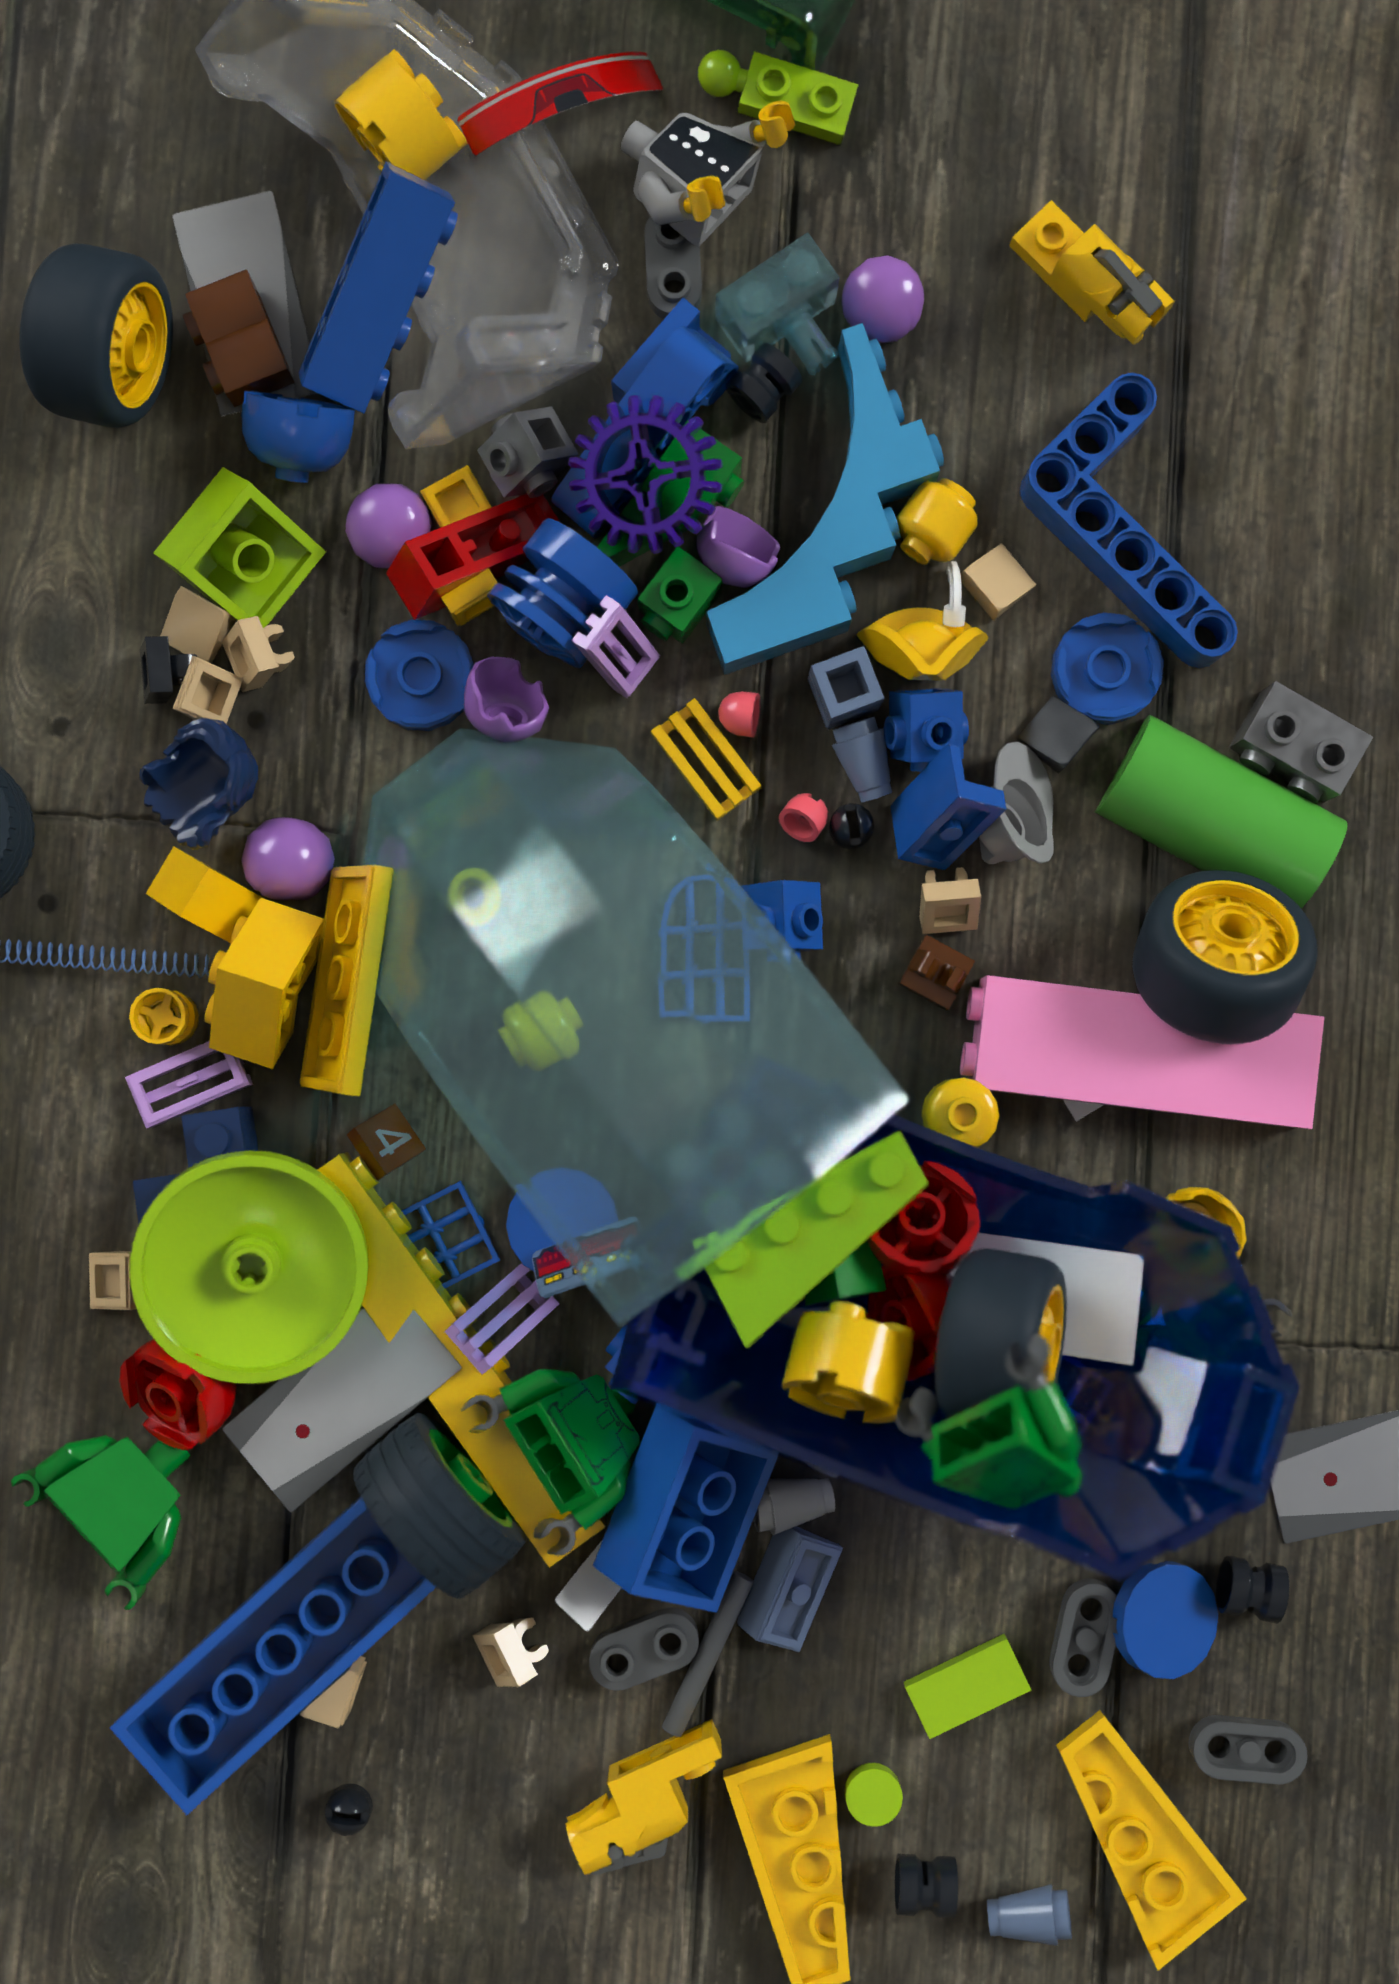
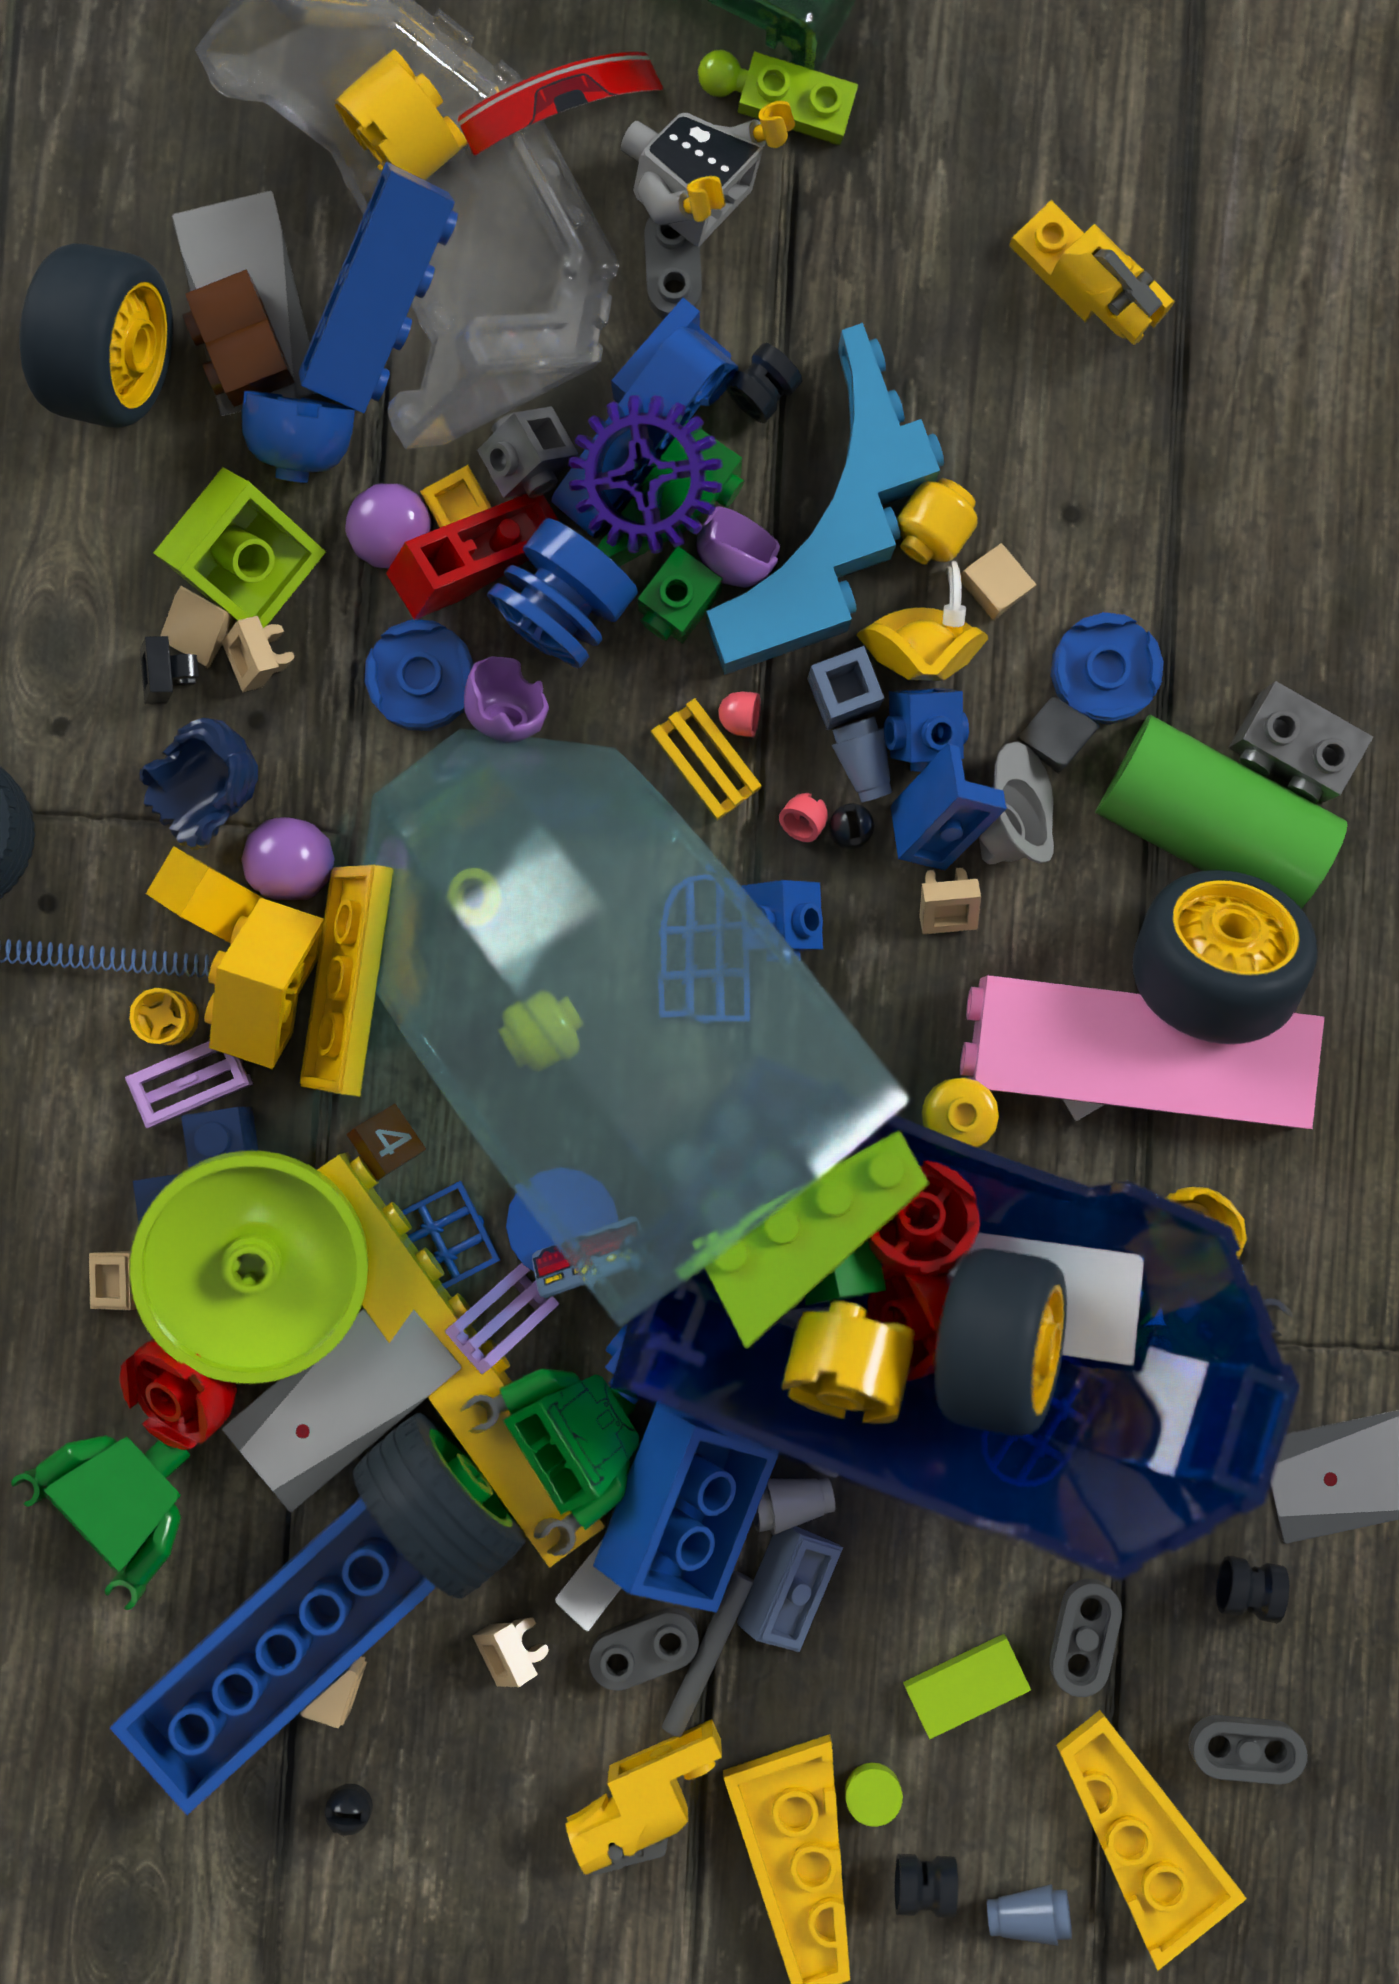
tan slope [173,656,244,724] -> none
yellow tile [441,568,498,626] -> none
lavender tile [571,596,660,698] -> none
clear light blue brick [715,232,840,375] -> none
medium lavender hair [842,255,924,343] -> none
green torso [896,1334,1082,1508] -> none
reddish brown tile [898,934,975,1011] -> none
blue beam [1020,373,1238,668] -> none
blue tile [1112,1561,1218,1679] -> none

